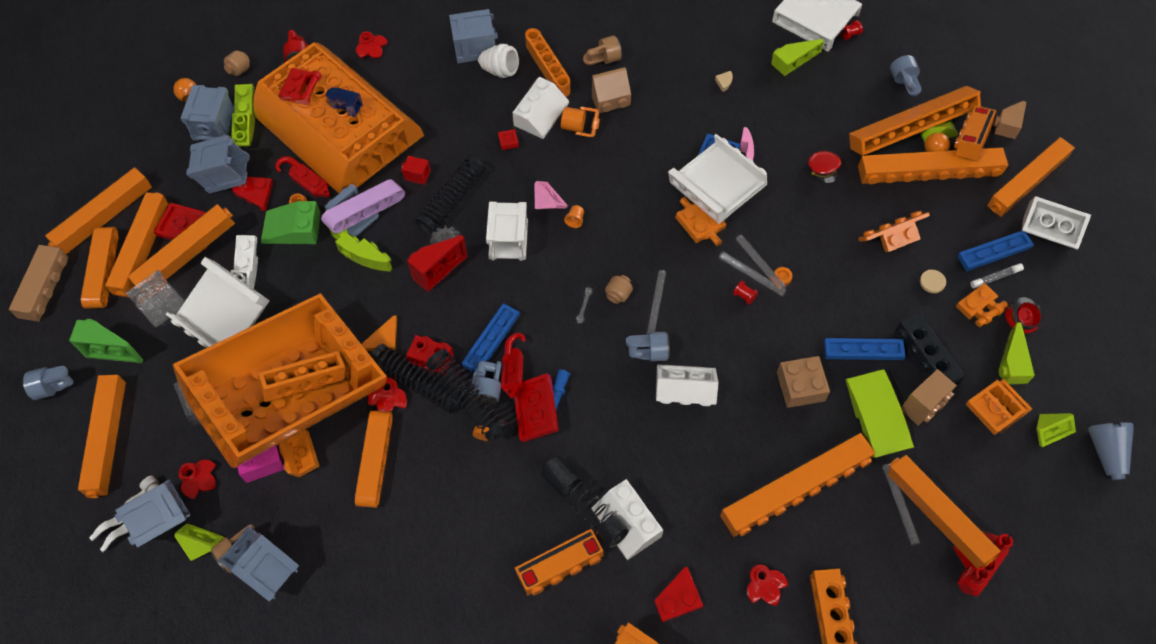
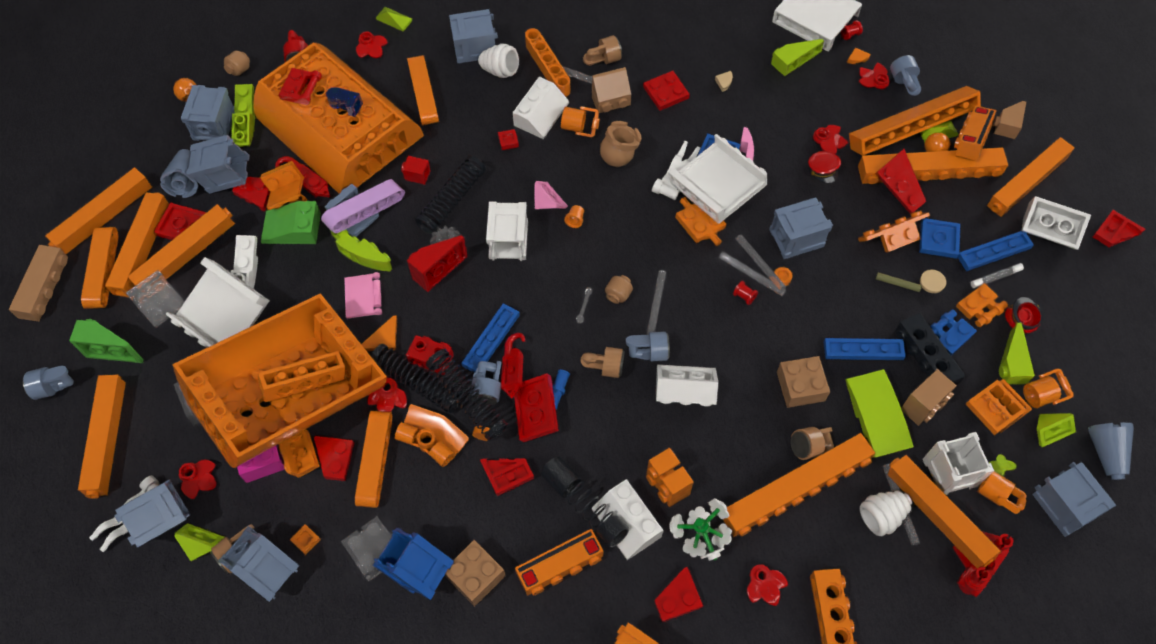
none -> sand blue cone [160,149,198,198]
none -> orange bracket [260,161,304,210]
none -> orange tile [290,524,321,555]
none -> red wing [314,436,354,481]
none -> clear piece [341,516,392,581]
none -> bright pink piece [345,272,382,319]
none -> blue container [372,528,454,600]
none -> lime slope [376,7,412,31]
none -> orange panel [395,404,469,467]
none -> orange beam [407,55,439,126]
none -> medium nougat brick [445,540,506,607]
none -> red wing [480,458,534,496]
none -> clear piece [563,66,592,84]
none -> medium nougat piece [581,347,624,378]
none -> medium nougat tile [600,121,642,167]
none -> red plate [643,71,690,111]
none -> orange piece [646,448,694,507]
none -> white flag [652,141,700,200]
none -> white plant [670,498,732,561]
none -> sand blue container [769,198,833,259]
none -> medium nougat piece [791,427,834,460]
none -> red plate [813,125,848,154]
none -> orange tile [847,48,871,64]
none -> red plate [859,63,889,89]
none -> white piece [860,491,912,536]
none -> red wing [875,149,926,214]
none -> olive piece [876,272,922,292]
none -> blue plate [919,218,960,259]
none -> white container [923,432,994,495]
none -> blue plate [930,309,977,356]
none -> orange piece [977,471,1027,514]
none -> lime piece [989,454,1016,477]
none -> orange piece [1023,369,1074,408]
none -> sand blue container [1032,462,1116,537]
none -> red wing [1093,210,1145,247]

